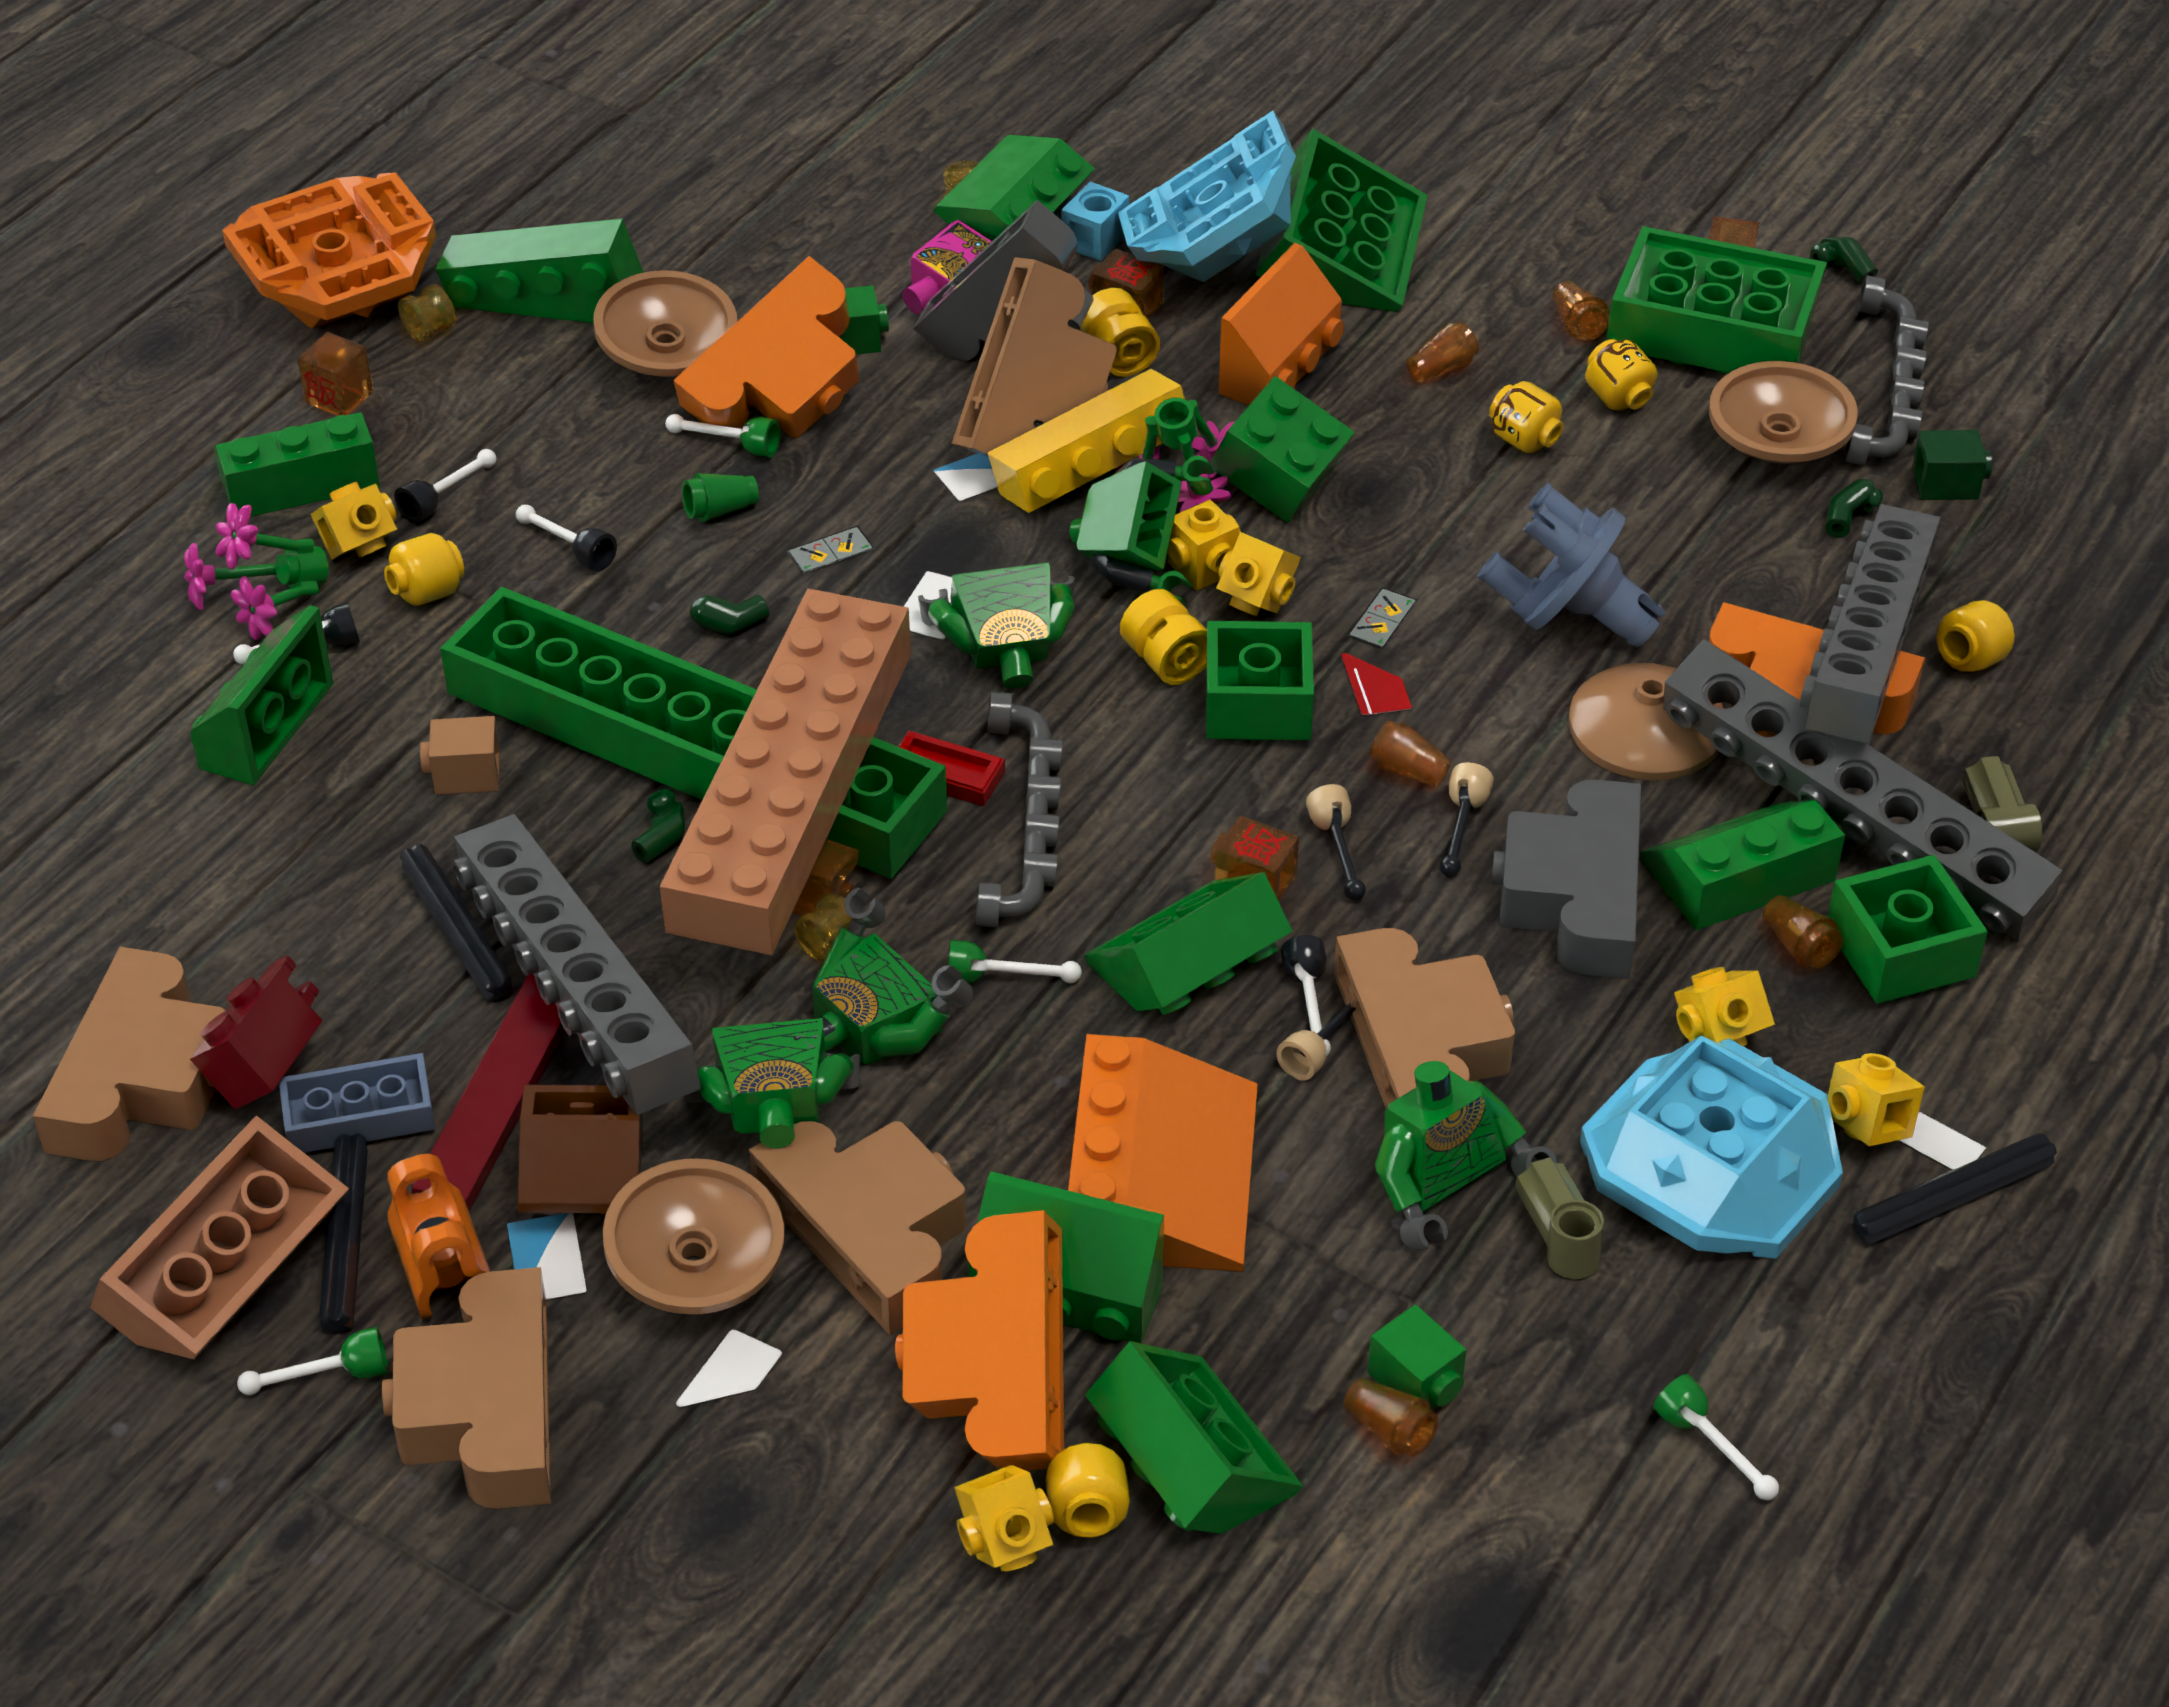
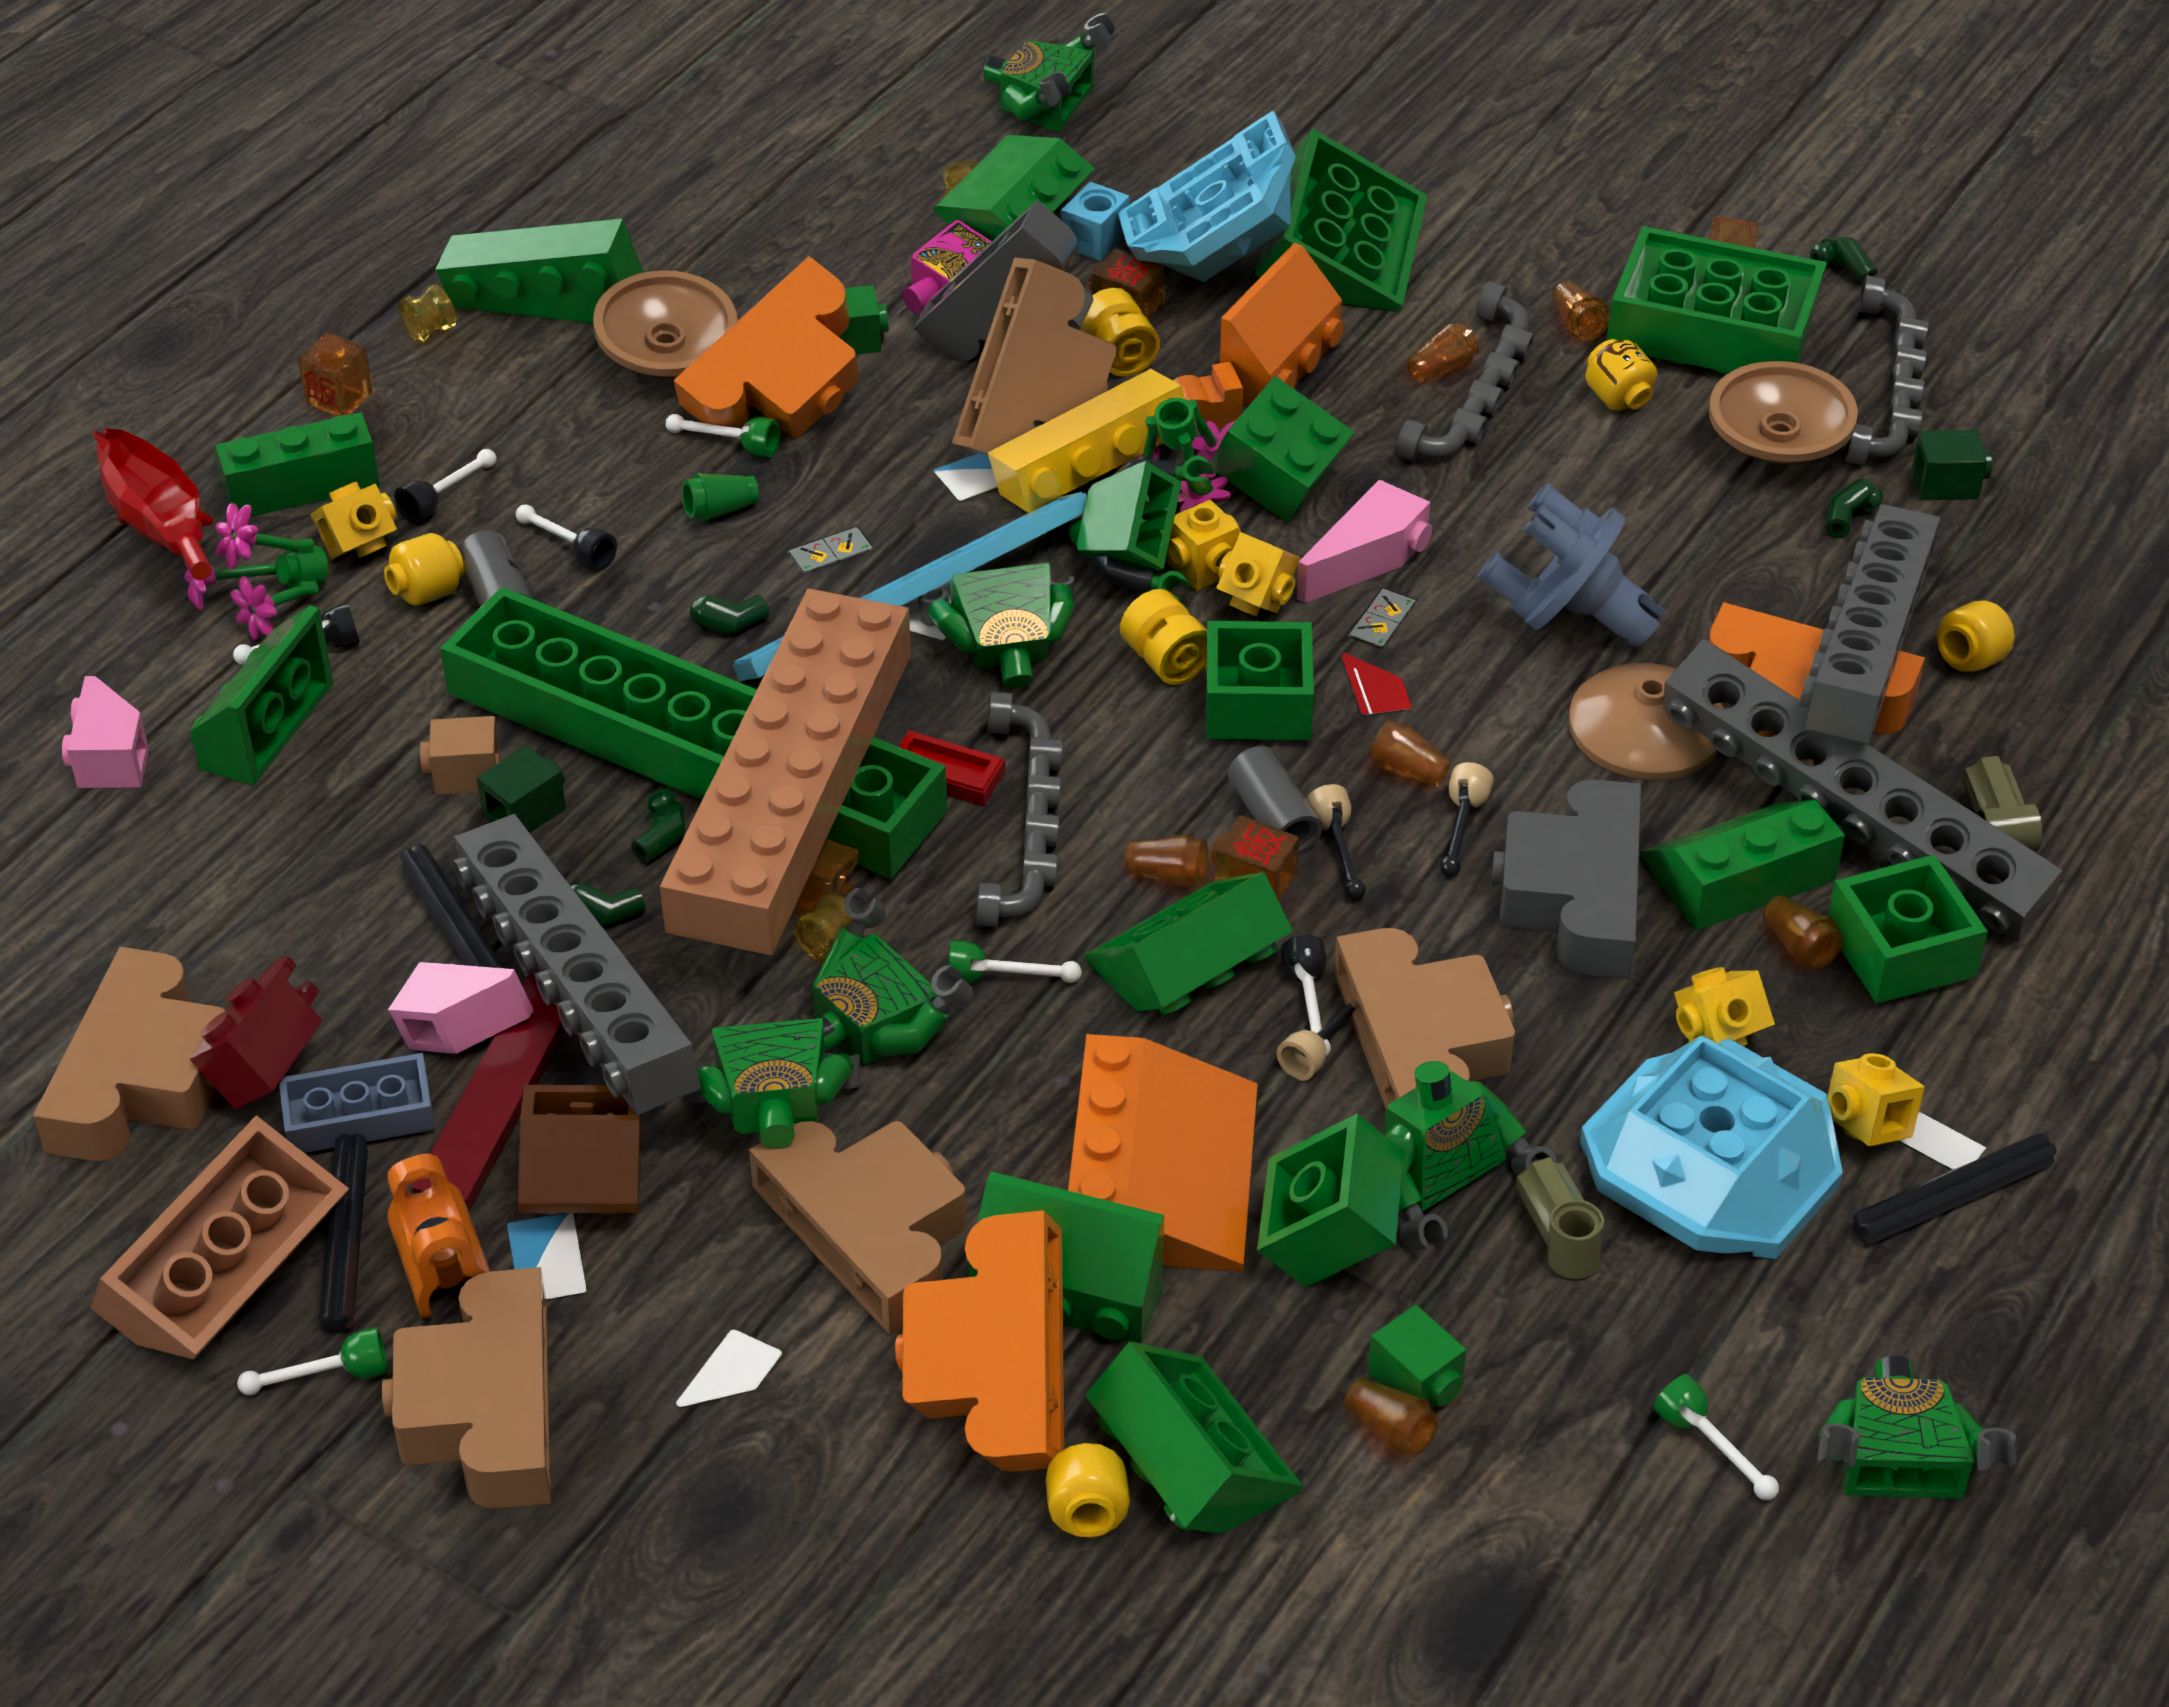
orange piece [222,172,436,329] -> none
medium nougat dish [603,1158,784,1314] -> none
yellow brick [954,1465,1054,1571] -> none
yellow head [1489,381,1564,454] -> none
none -> bright pink slope [62,676,149,788]
none -> red piece [93,428,214,580]
none -> bright pink slope [388,962,534,1054]
none -> dark grey pin [459,530,533,607]
none -> dark green brick [476,745,566,833]
none -> dark green arm [570,883,645,928]
none -> medium azure tile [732,492,1087,681]
none -> green torso [983,13,1115,132]
none -> clear orange cone [1125,833,1209,887]
none -> orange leg [1173,361,1243,432]
none -> dark grey pin [1228,746,1322,857]
none -> green brick [1257,1113,1405,1287]
none -> bright pink slope [1297,480,1432,603]
none -> dark grey bar [1394,280,1534,462]
none -> green torso [1817,1355,2016,1499]

